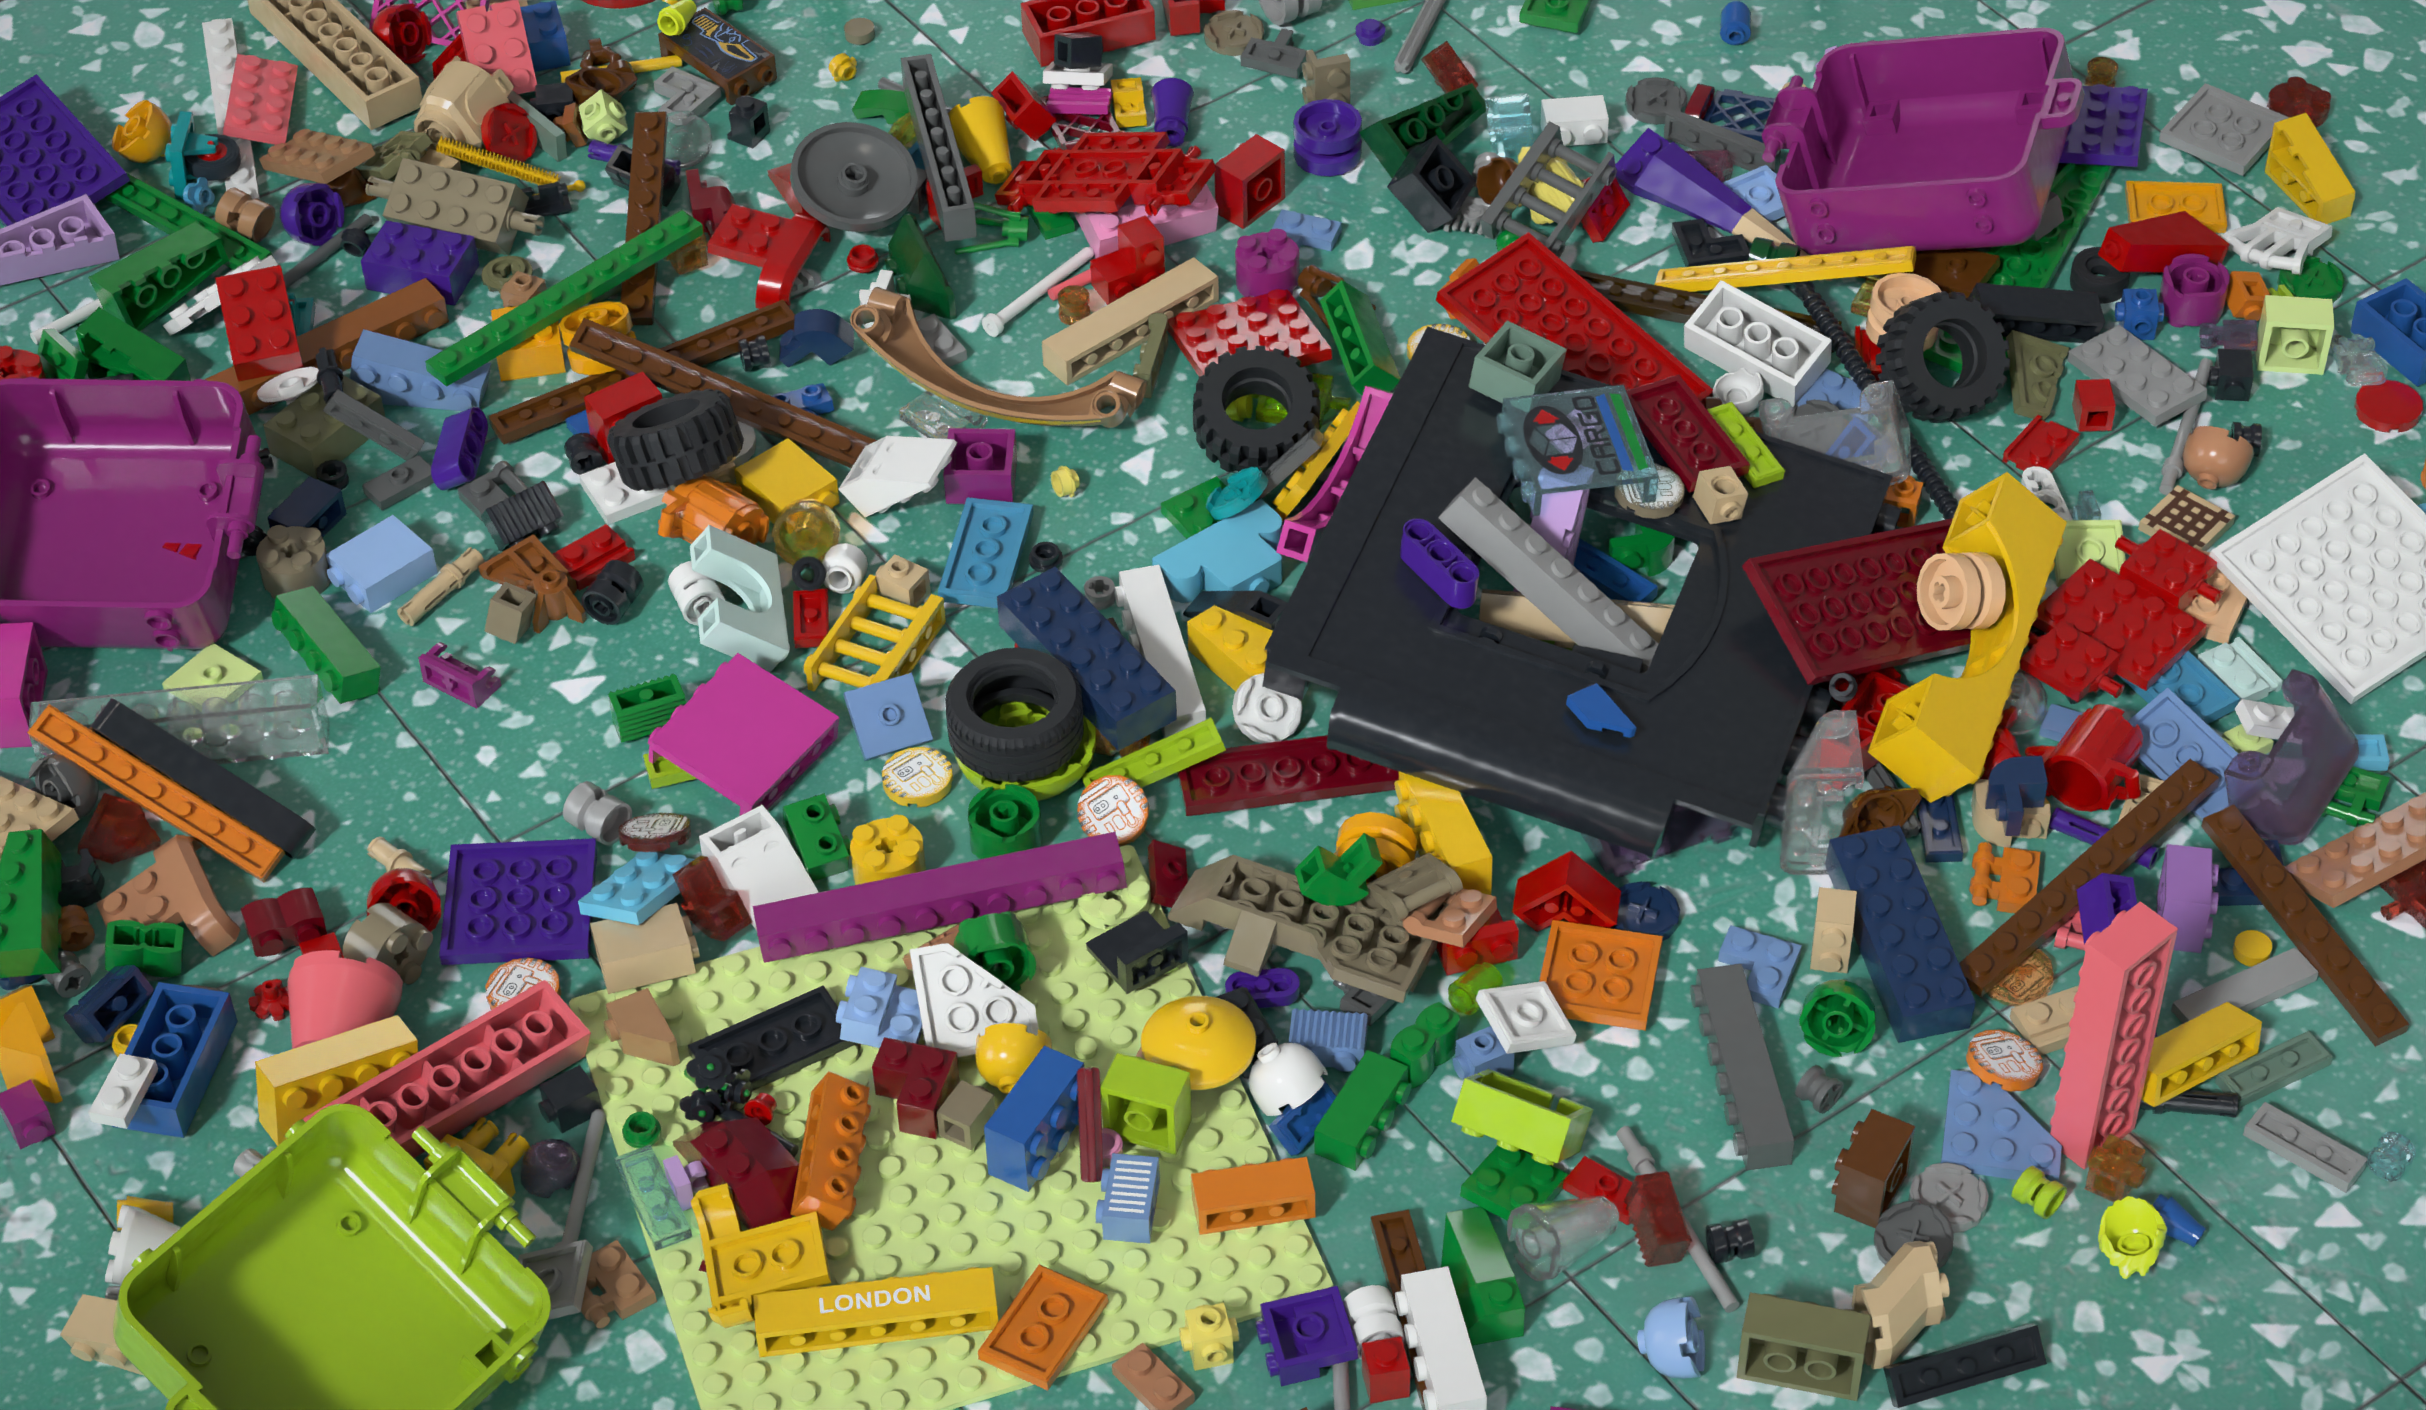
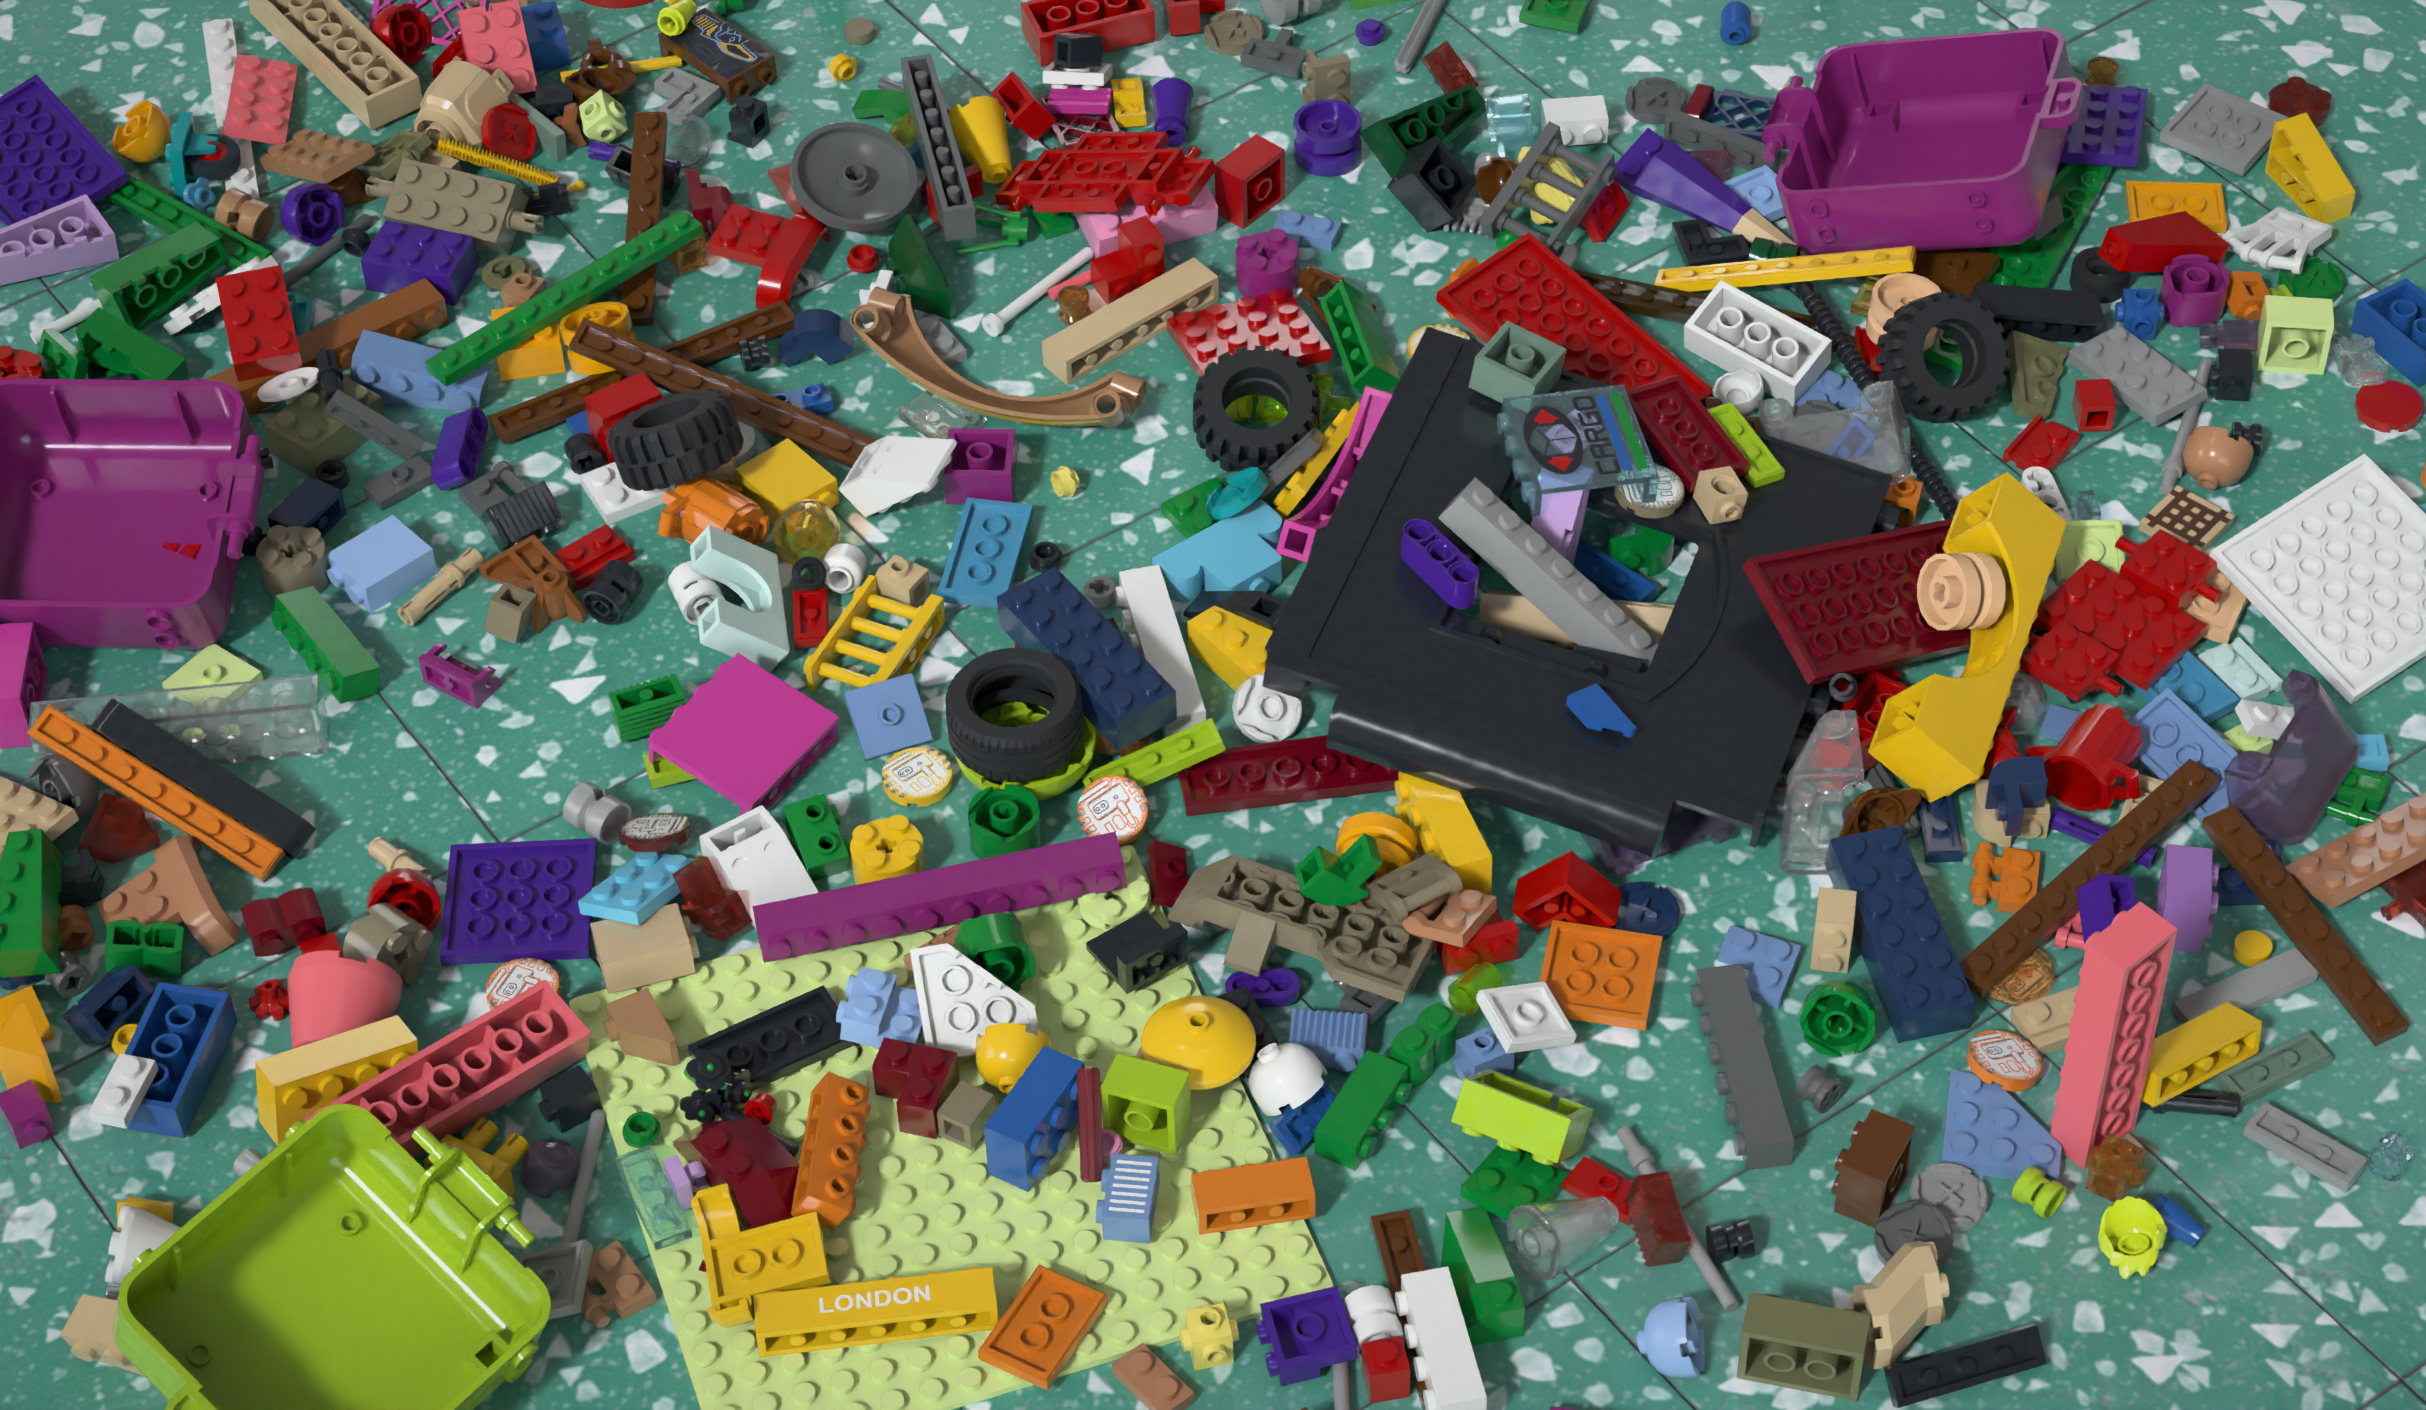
olive plate [1133,313,1168,399] -> none

